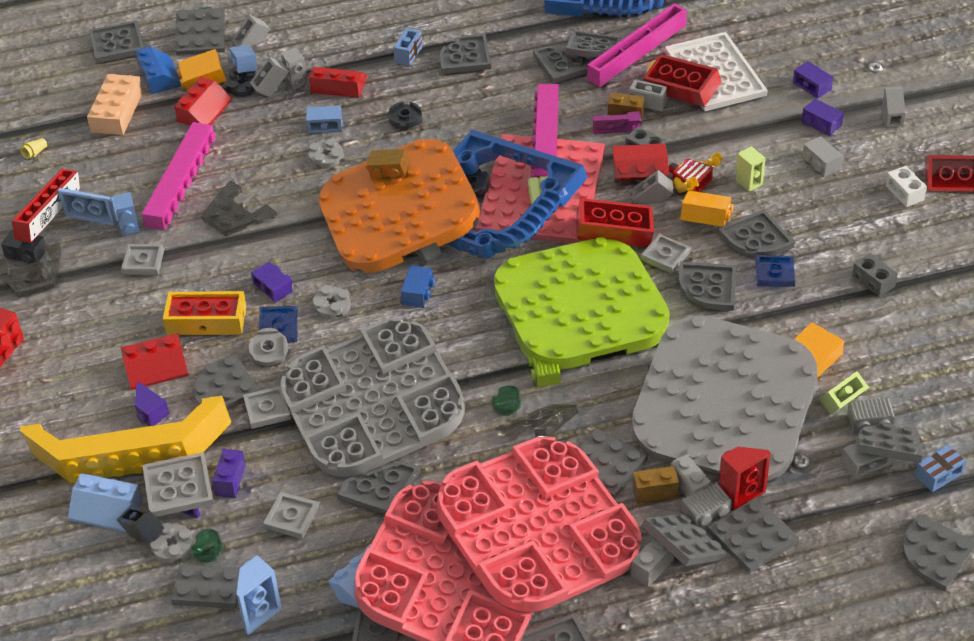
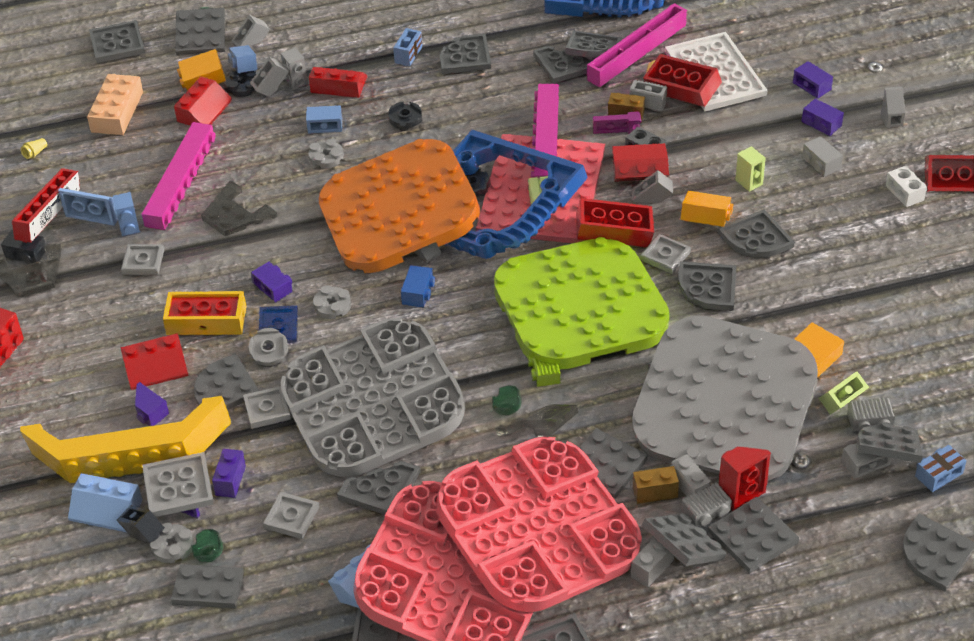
blue slope [135,46,182,95] -> none
light blue slope [236,555,282,635] -> none
pearl gold brick [366,149,410,178] -> none
torso [669,152,723,194] -> none
clear blue plate [755,255,795,287] -> none
dark grey brick [852,253,898,297] -> none

